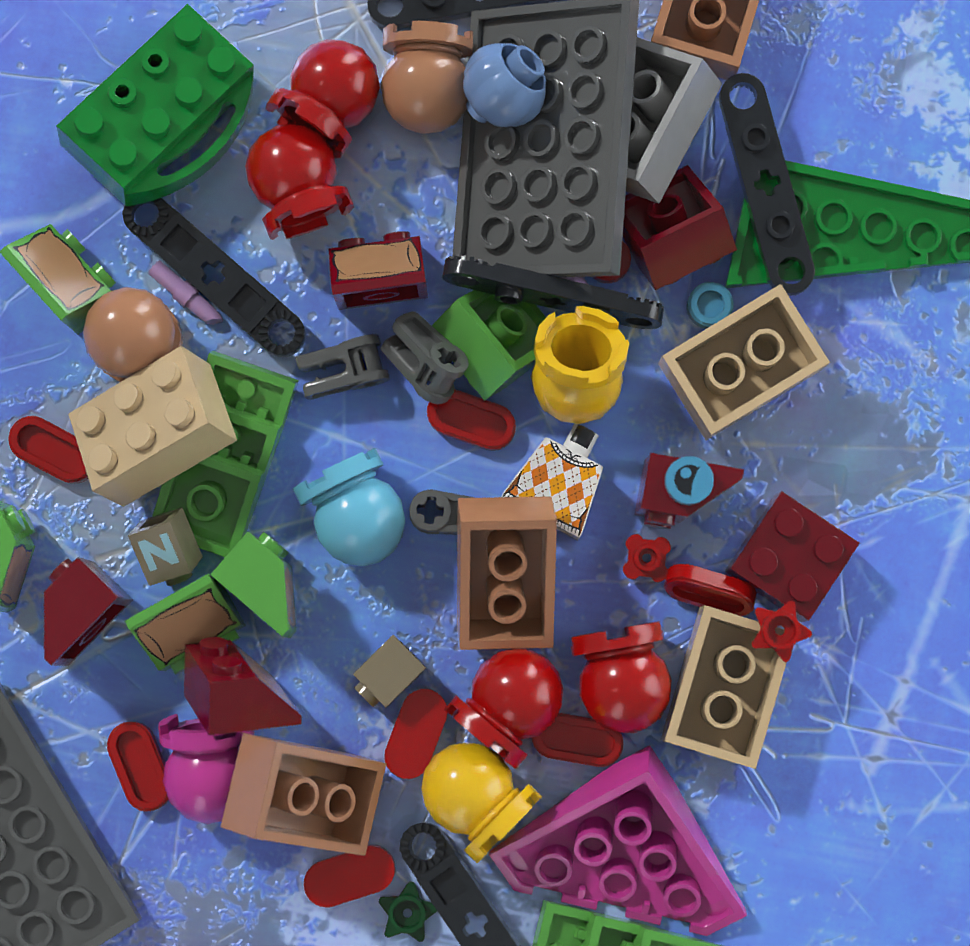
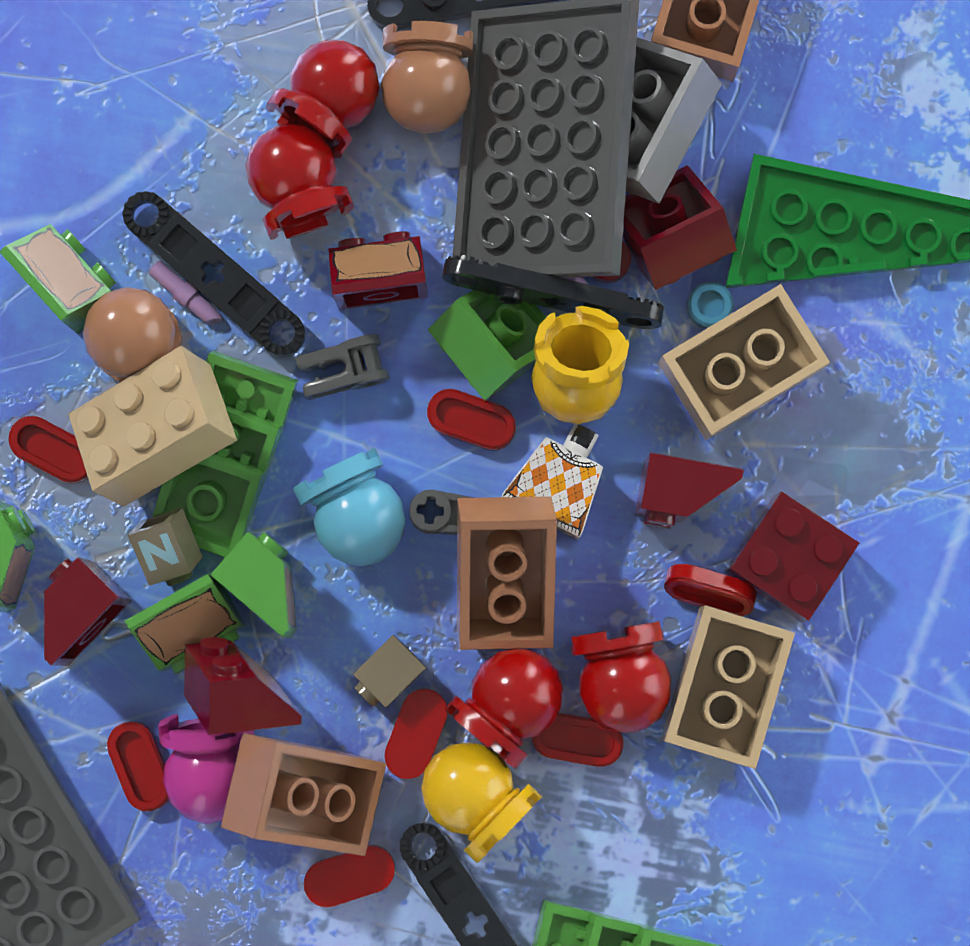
green piece [56,3,254,206] -> none
dark green plate [378,881,437,942] -> none
dark grey piece [381,311,469,404] -> none
medium blue plant [463,43,546,127] -> none
dark pink slope [489,745,747,936] -> none
red plate [623,534,671,582] -> none
dark azure tile [665,456,714,505] -> none
black piece [719,73,815,296] -> none
red plate [752,601,812,662] -> none

